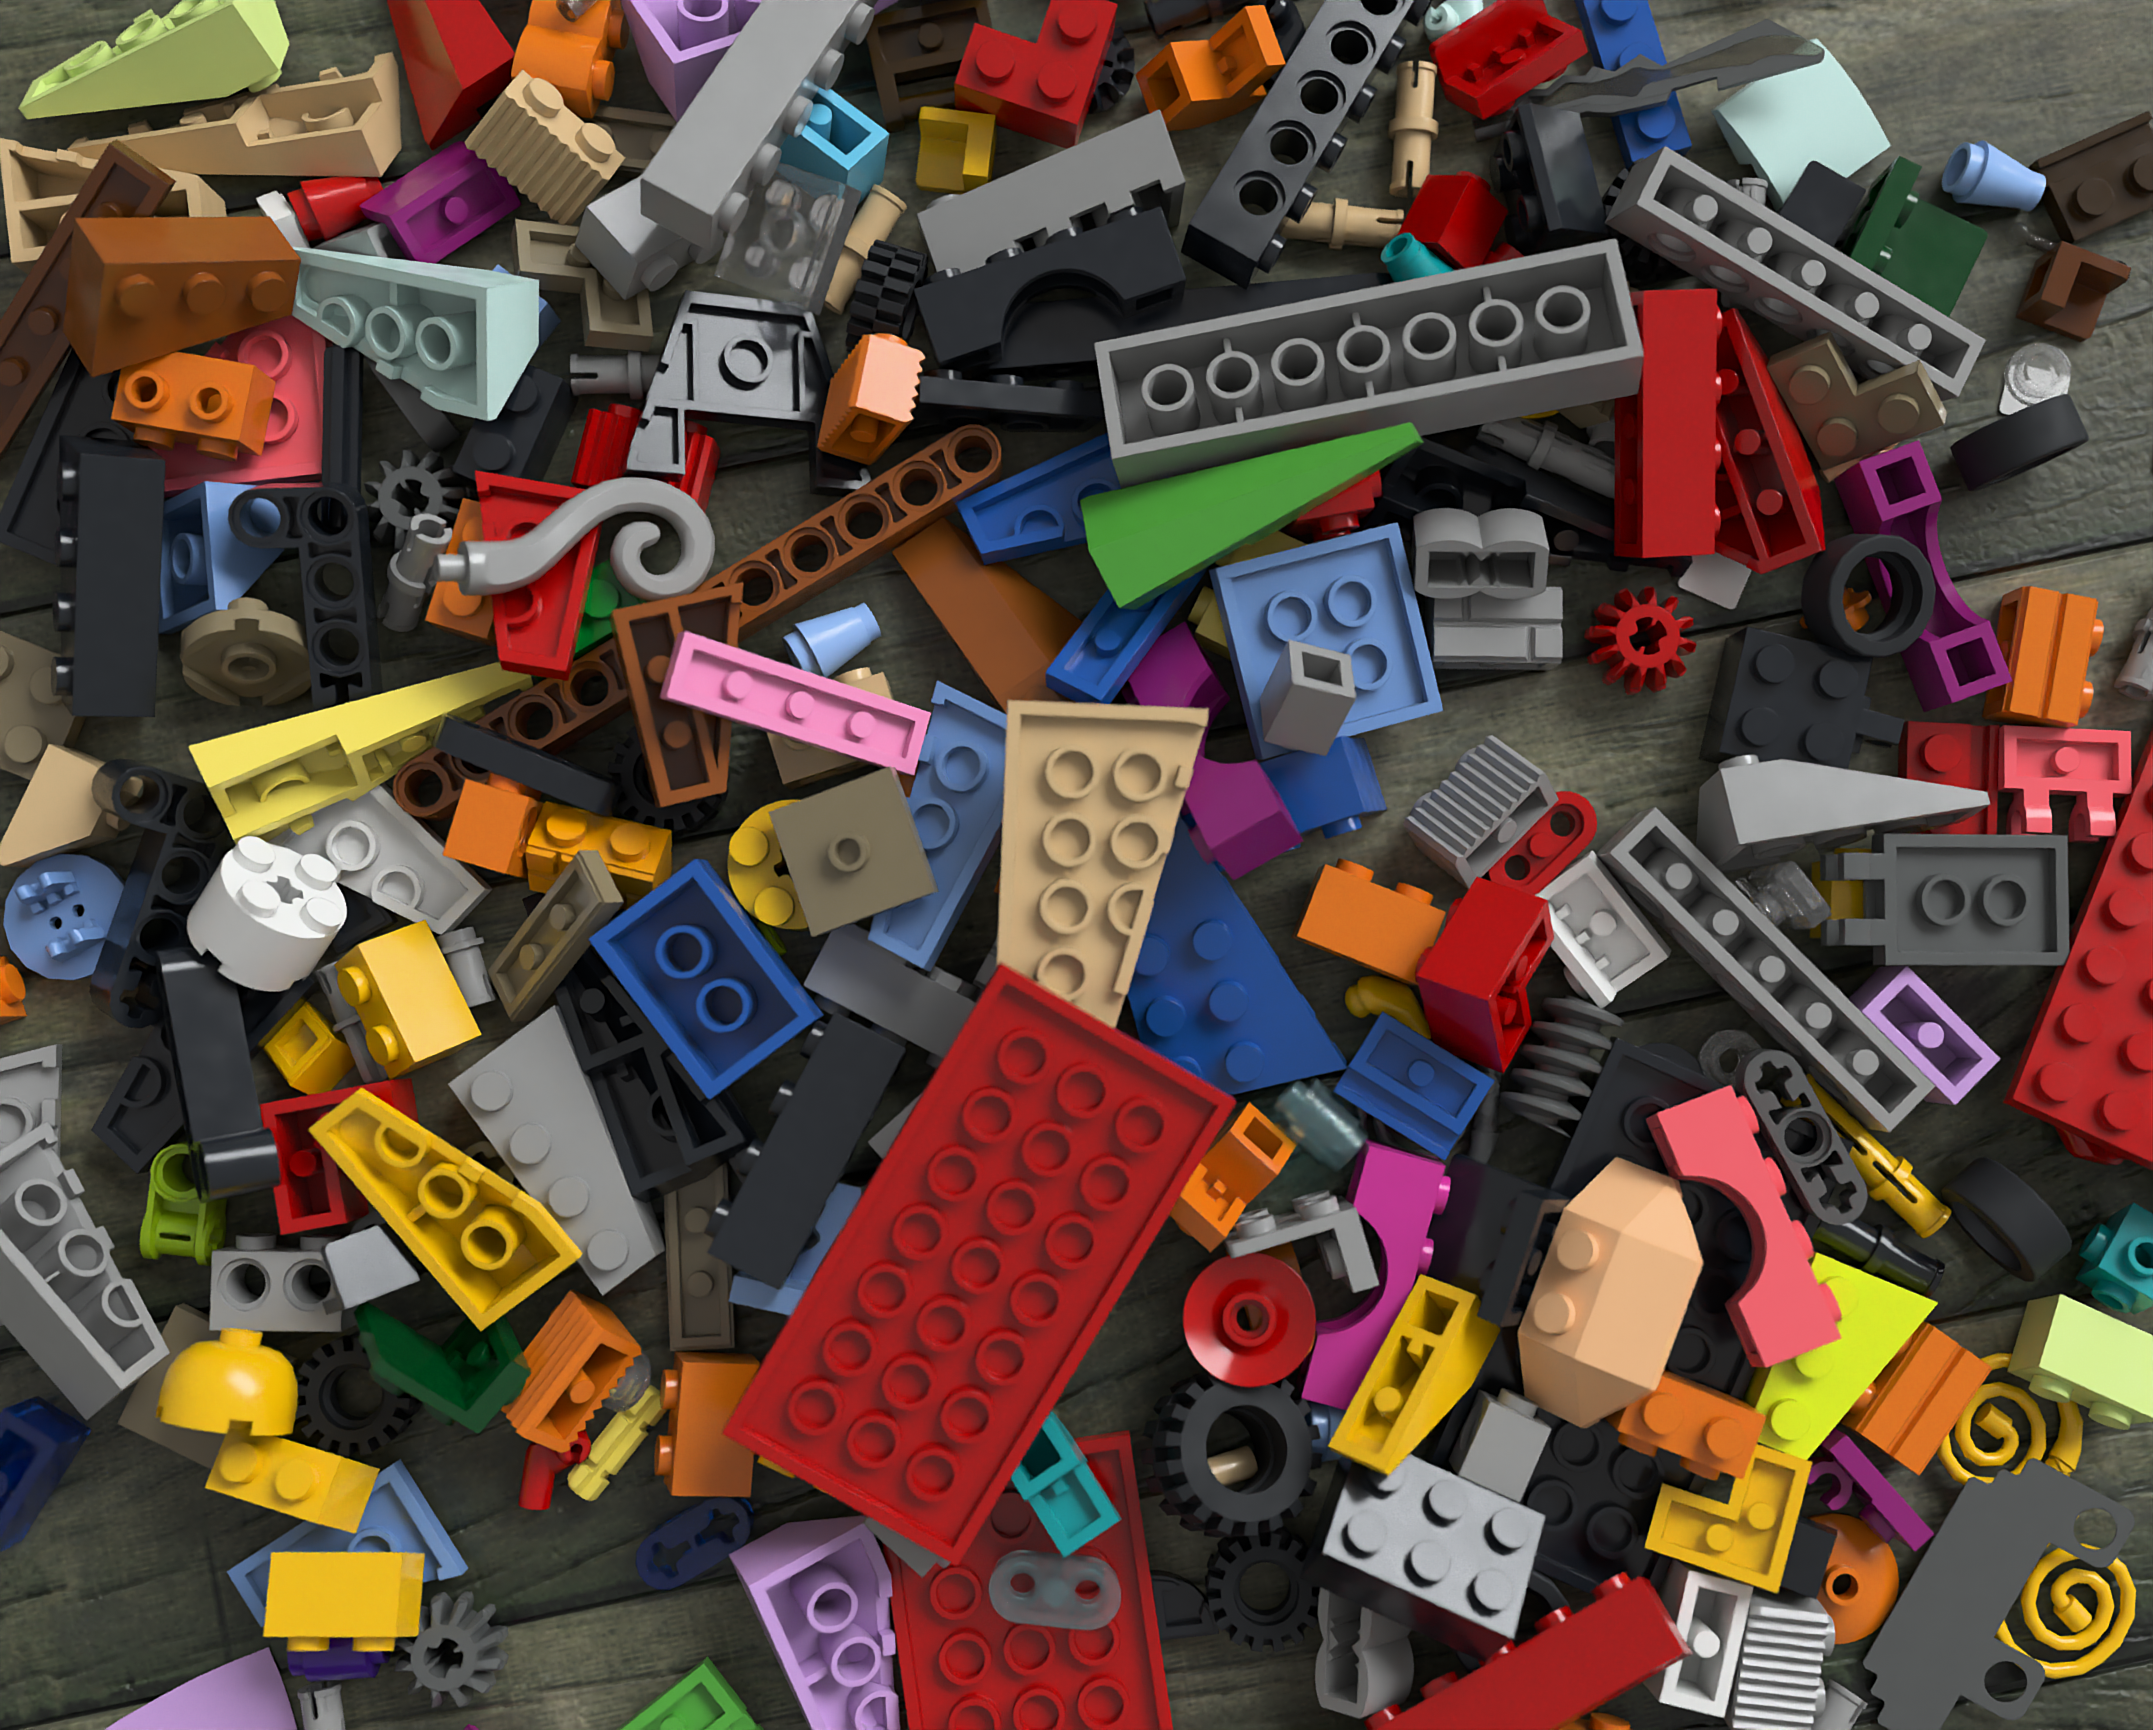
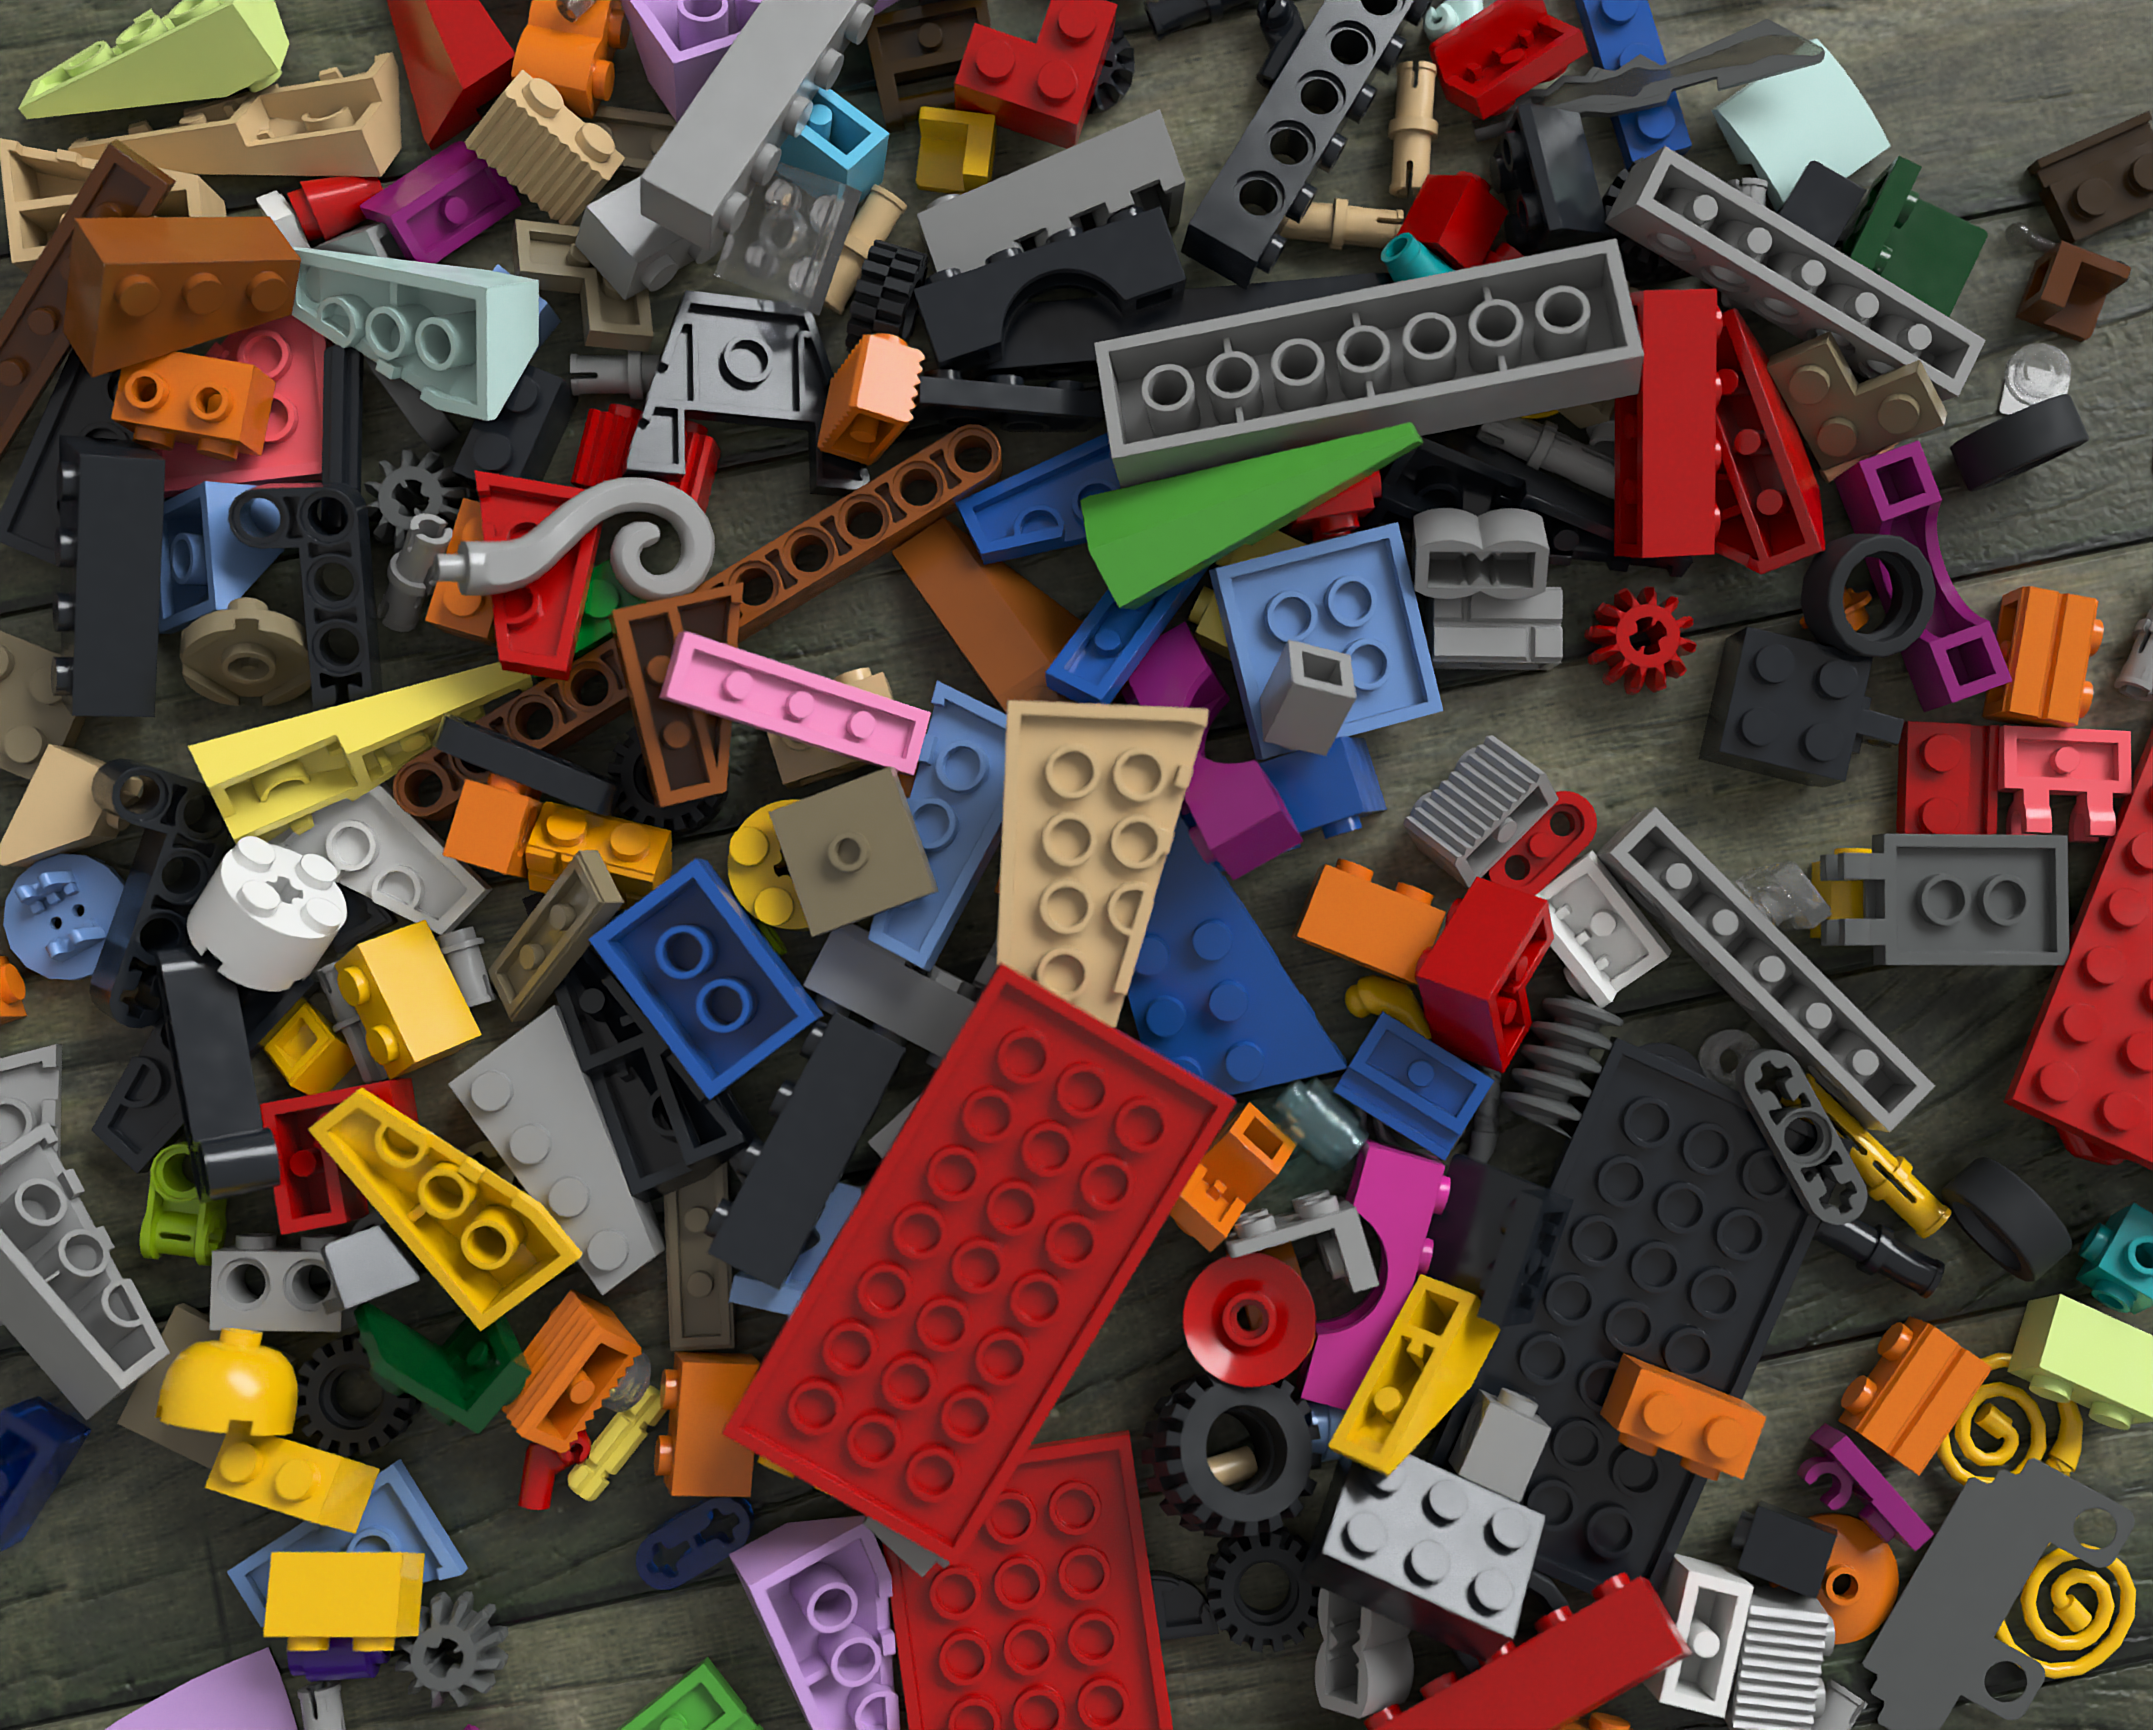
light blue cone [782,603,881,678] -> none
clear light blue plate [989,1550,1121,1630] -> none
teal brick [1011,1410,1121,1558] -> none
orange brick [1135,5,1286,131] -> none
light nougat wedge [1518,1157,1703,1428] -> none
yellow plate [1644,1444,1812,1594] -> none
coral arch [1645,1085,1842,1368] -> none
white sticker [1678,552,1752,610] -> none
light grey wedge [1696,755,1990,873] -> none
neon yellow wedge [1742,1252,1938,1460] -> none
lavender brick [1848,966,2000,1105] -> none
light blue cone [1942,140,2046,212] -> none

